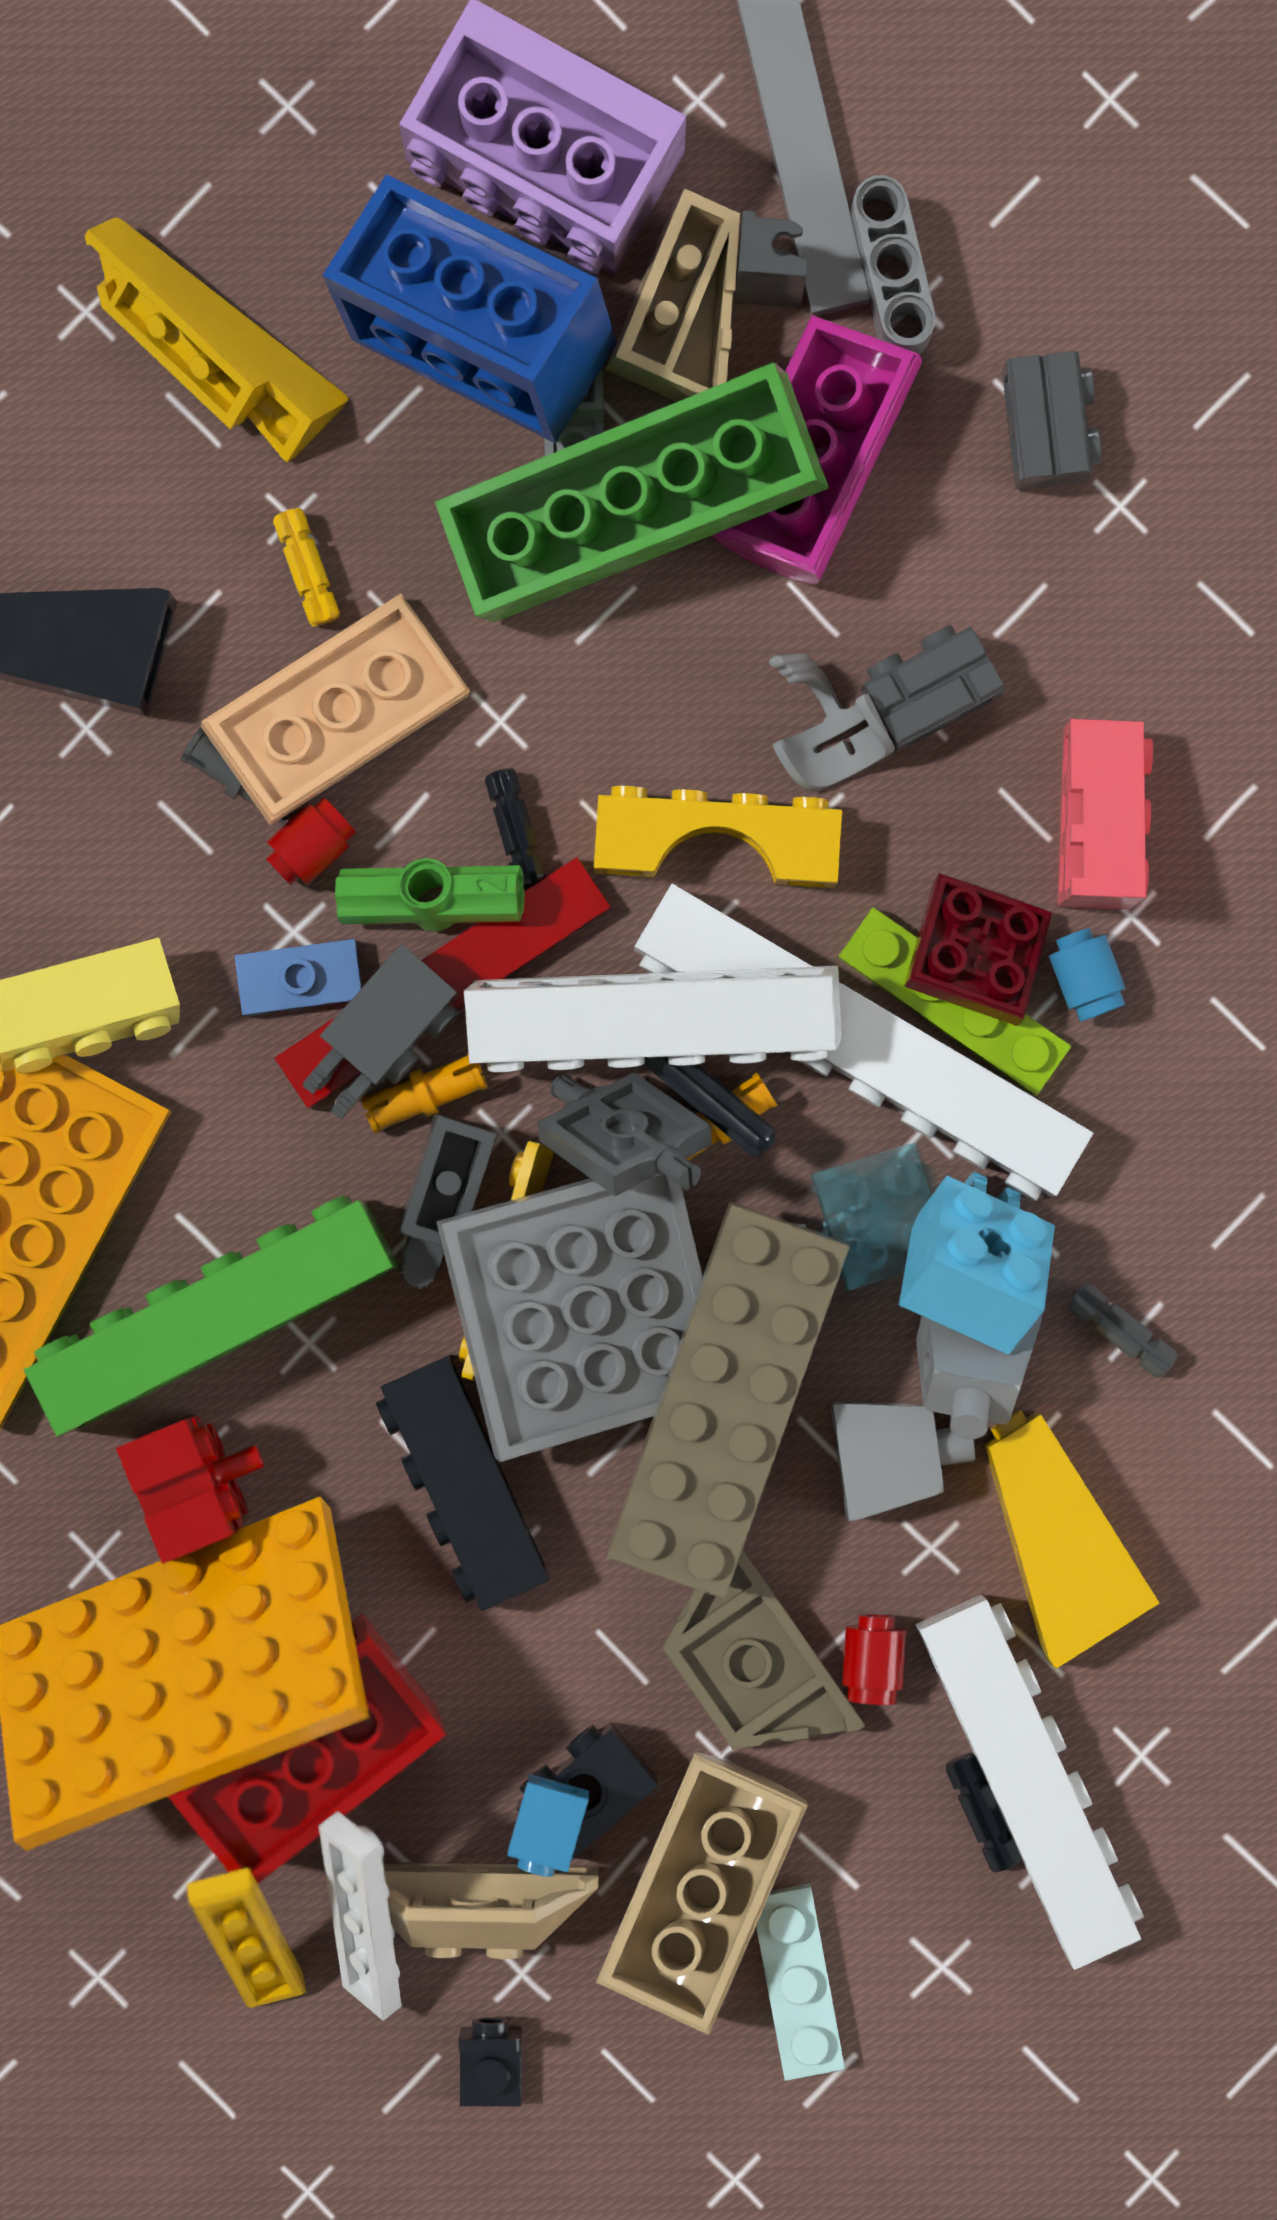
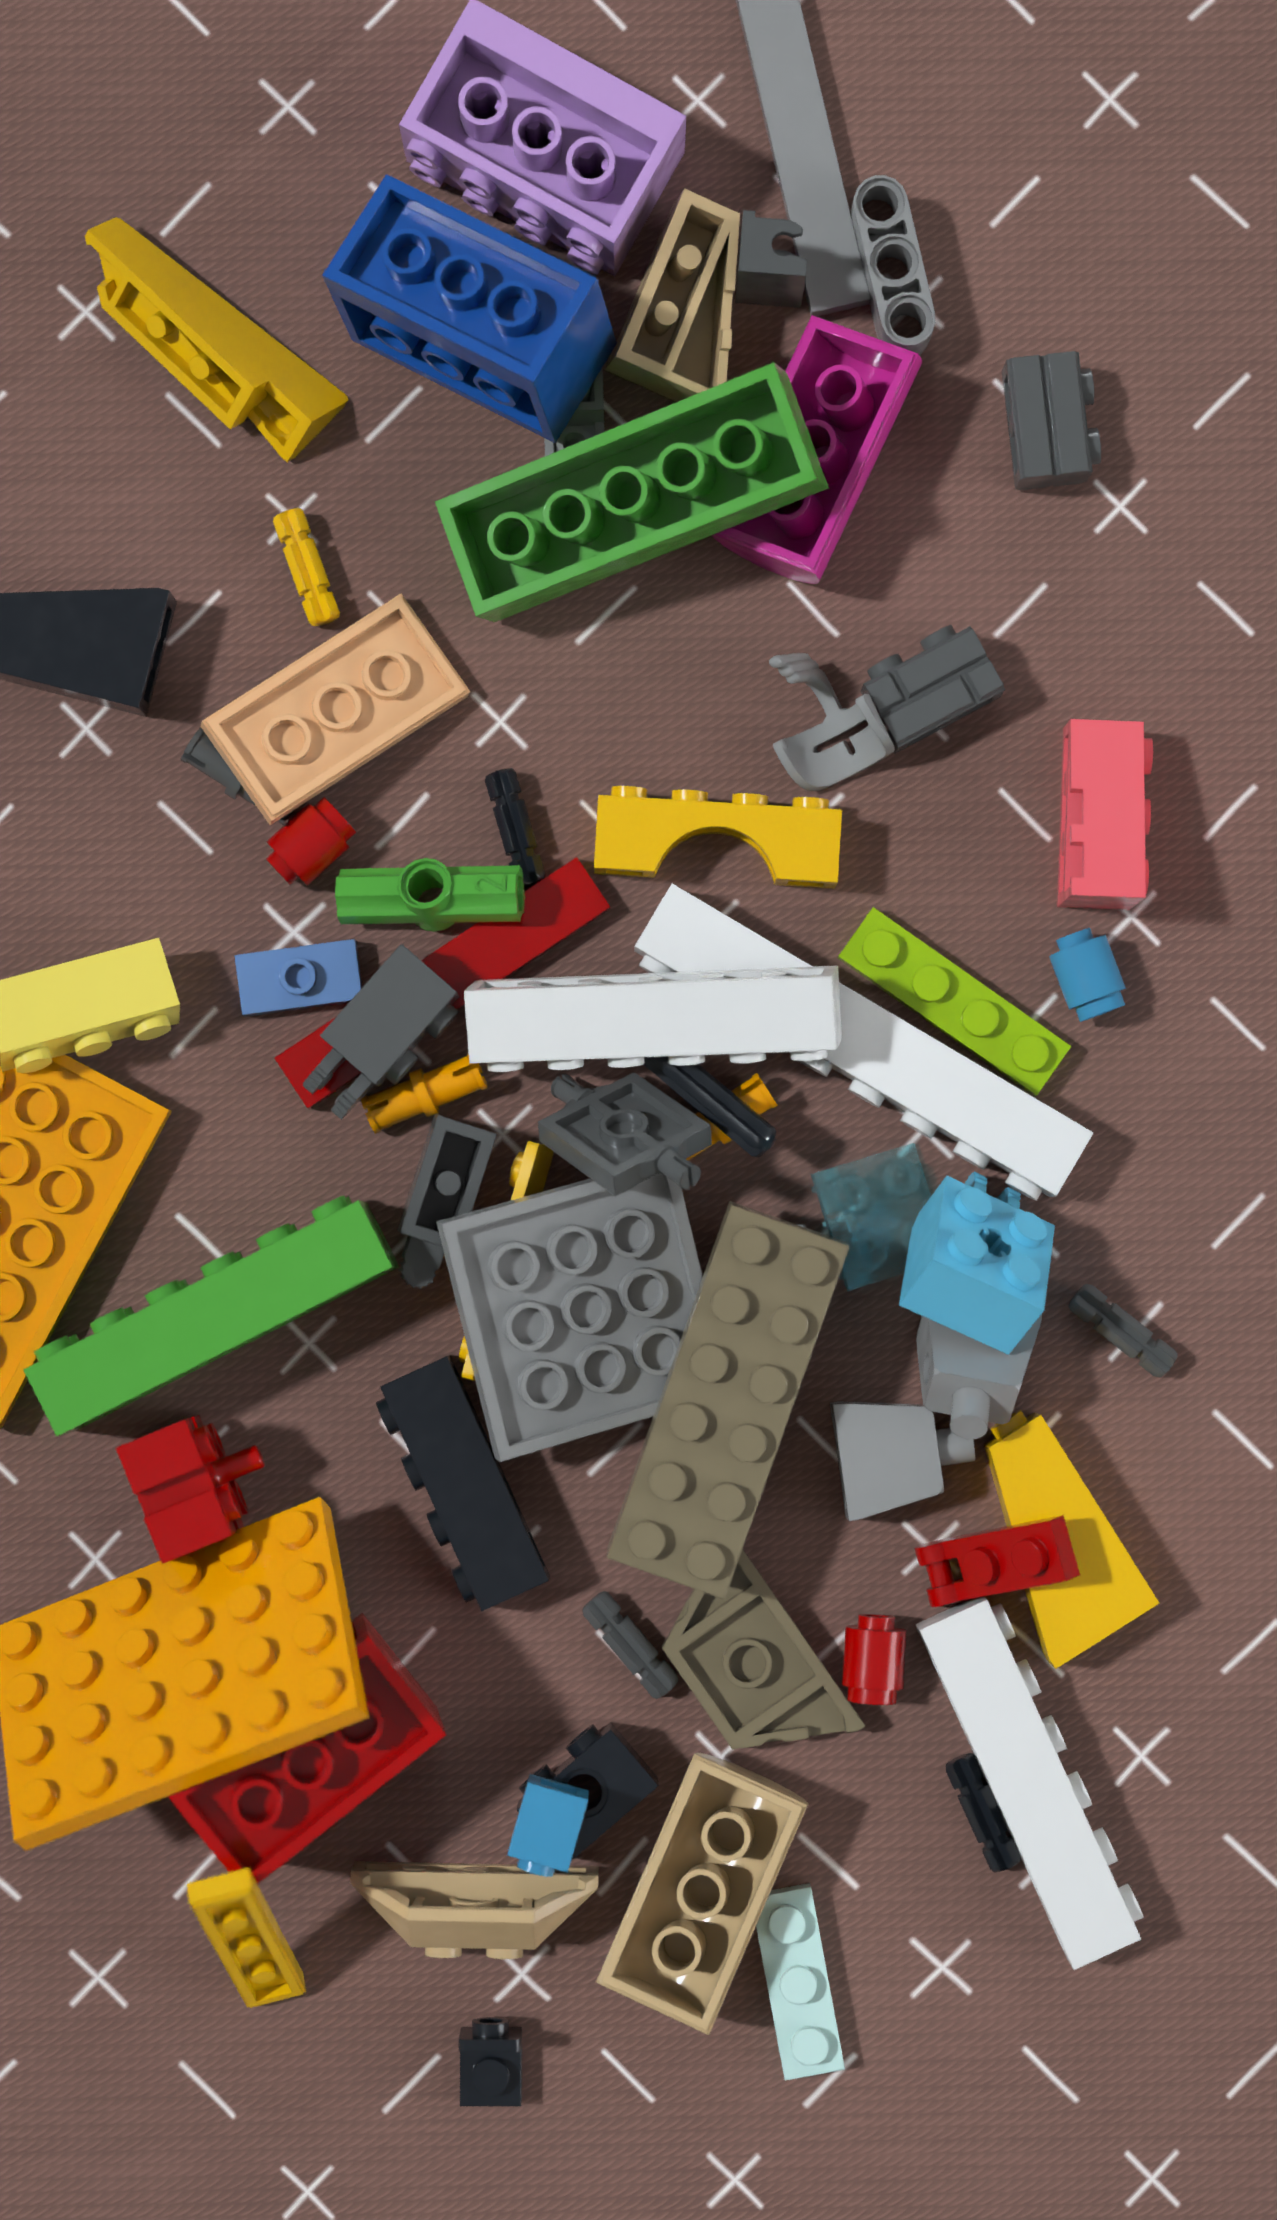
white plate [319,1812,402,2021] -> none
dark red tile [904,873,1052,1026] -> none
none -> dark grey axle [582,1591,679,1699]
none -> red plate [914,1515,1080,1607]

